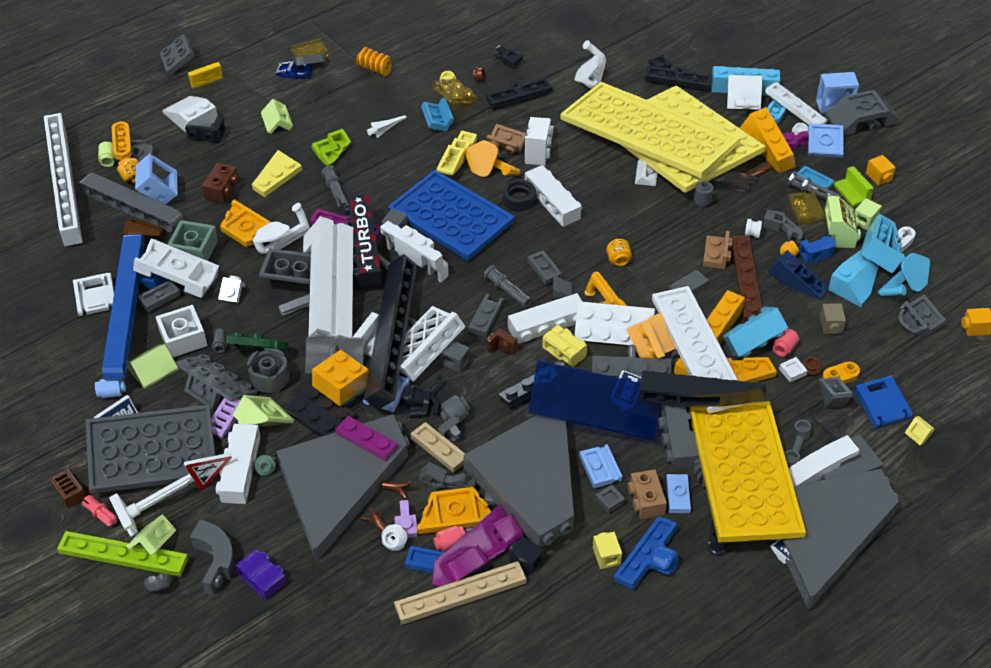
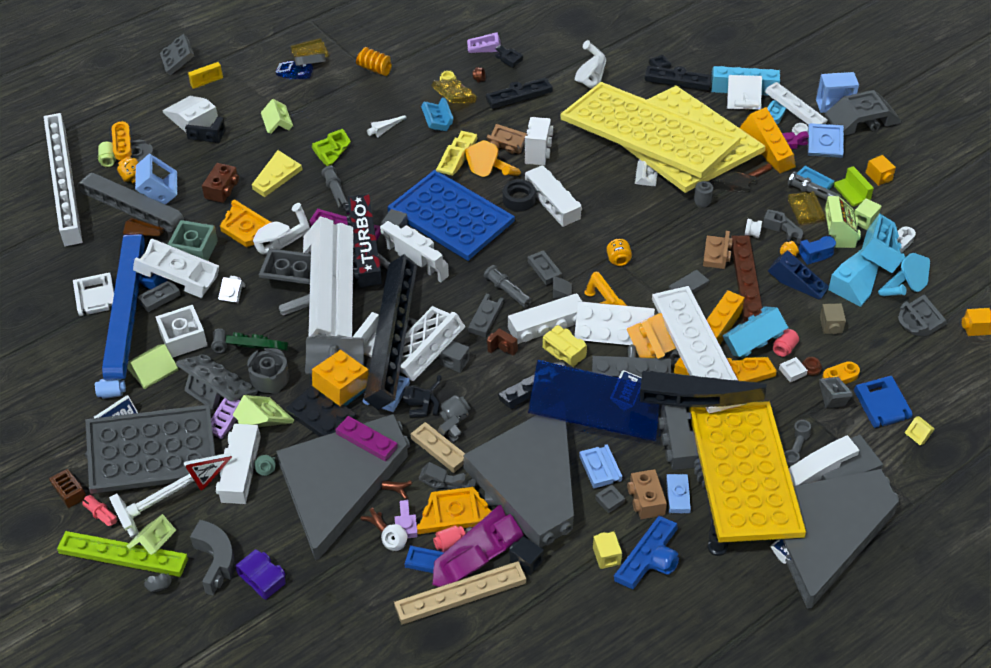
none -> lavender slope [467,32,501,53]

